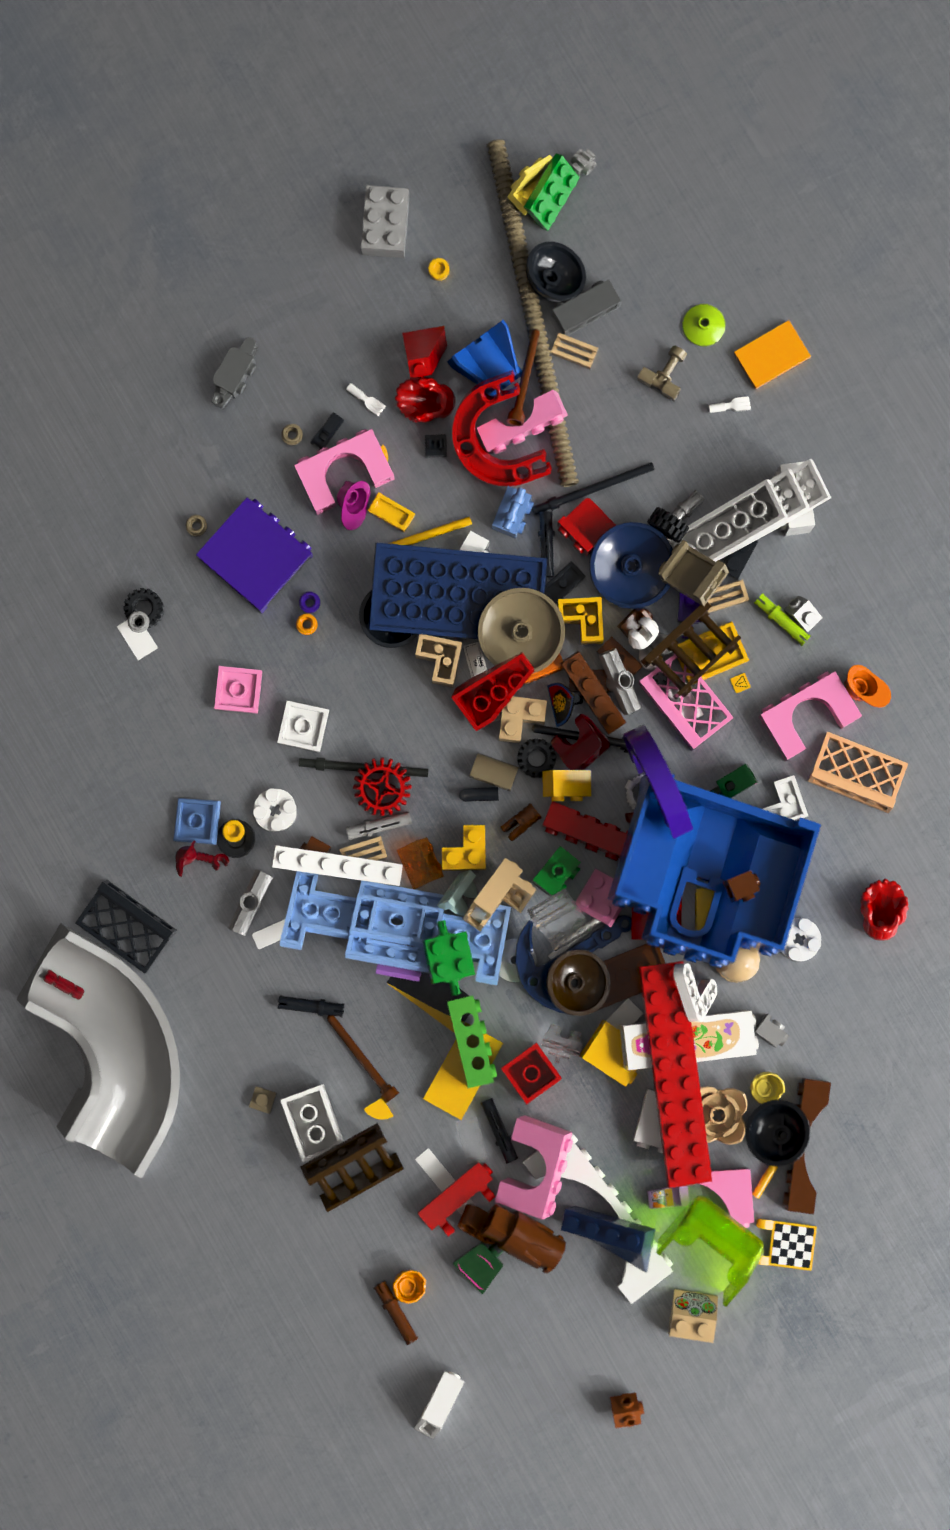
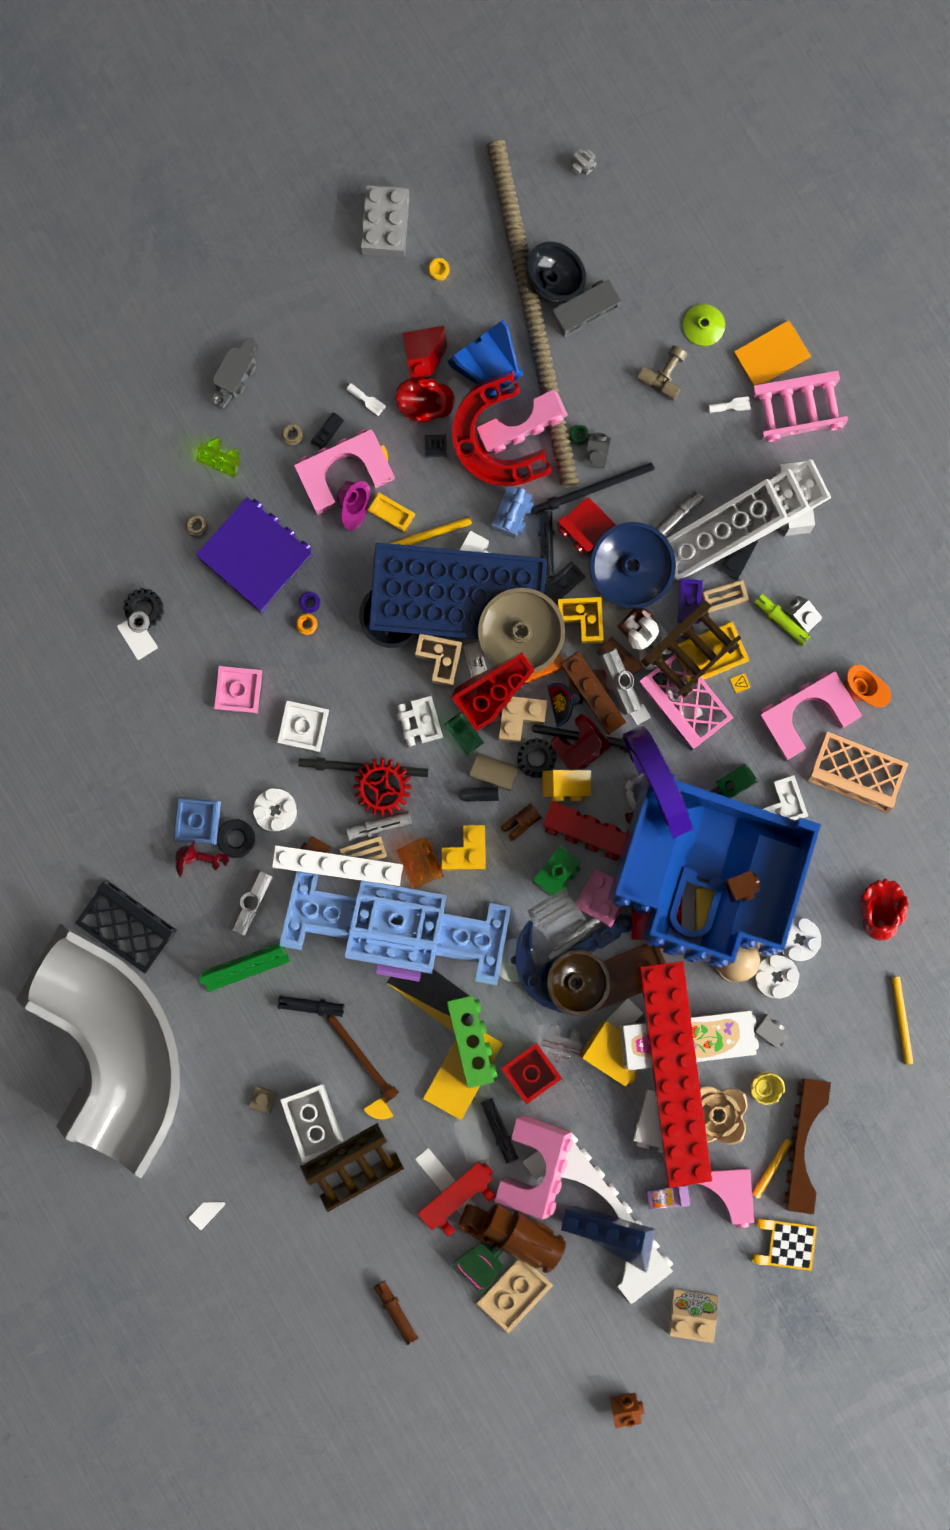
dark red axle [43,970,84,1000] -> none
yellow tile [222,820,245,842] -> none
white sticker [252,919,285,949] -> none
light orange hair [393,1269,426,1304] -> none
white slope [414,1371,464,1439] -> none
green plate [422,920,475,996] -> none
light aqua tile [437,870,477,916] -> none
tan brick [463,858,537,931] -> none
light yellow bracket [507,155,552,215] -> none
reddish brown piece [507,329,540,426] -> none
plate [524,153,580,231] -> none
tan tile [551,333,598,369] -> none
black tyre [647,507,689,543] -> none
clear neon green windscreen [656,1196,764,1307] -> none
dark tan panel [659,540,729,606] -> none
white beam [674,963,717,1022] -> none
black hat [745,1100,811,1167] -> none
none -> white sticker [189,1202,225,1230]
none -> clear neon green tile [196,437,240,478]
none -> green fence [198,942,290,992]
none -> white plate [397,696,443,748]
none -> clear green slope [444,711,484,756]
none -> tan tile [476,1259,553,1334]
none -> dark green plate [569,425,590,446]
none -> dark grey bracket [584,432,611,468]
none -> white sticker [630,704,651,725]
none -> bright pink fence [752,371,848,442]
none -> white plate [755,955,800,999]
none -> yellow bar [891,977,913,1065]

